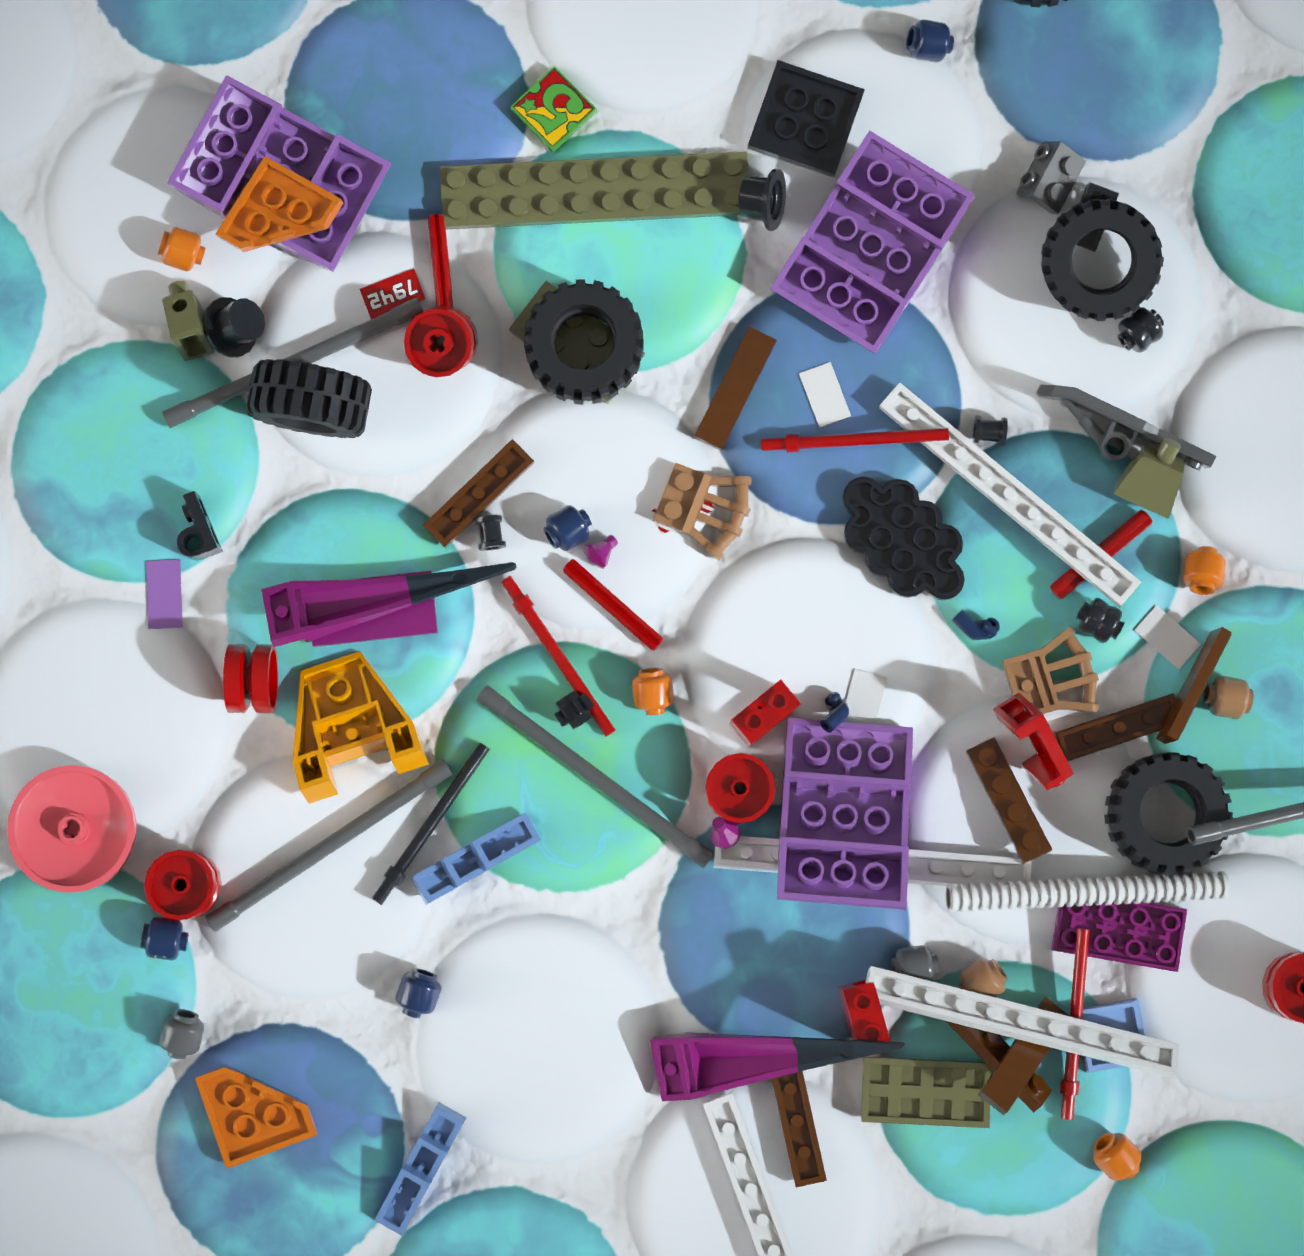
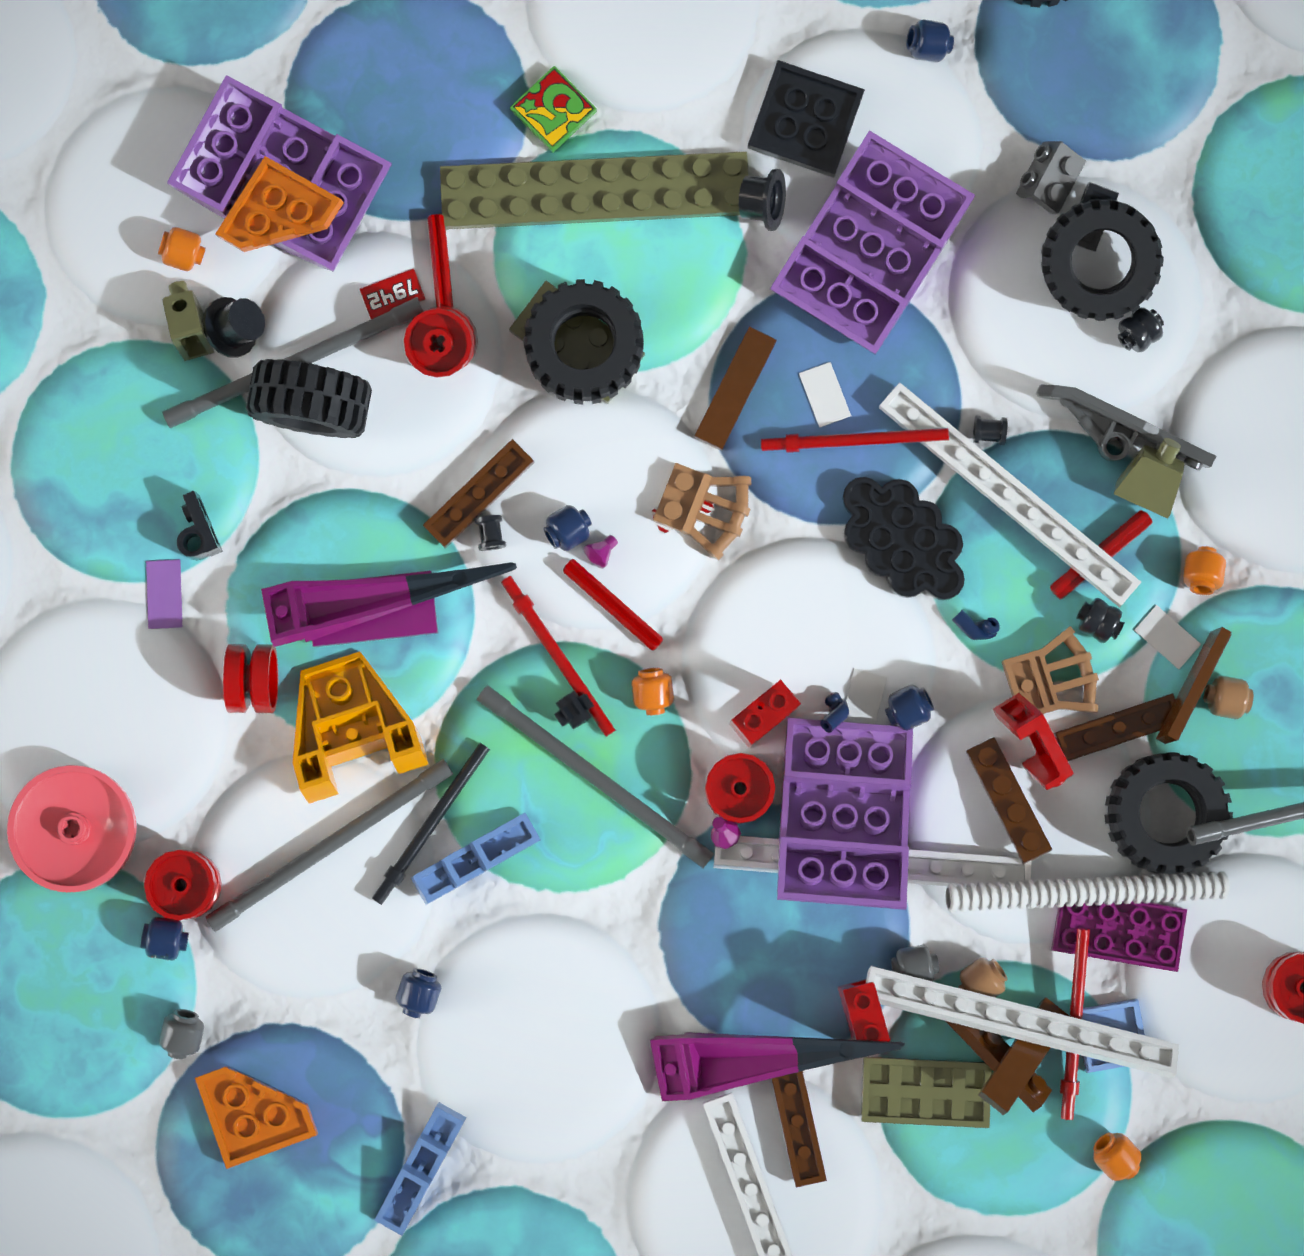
none -> dark blue head [885,684,934,731]

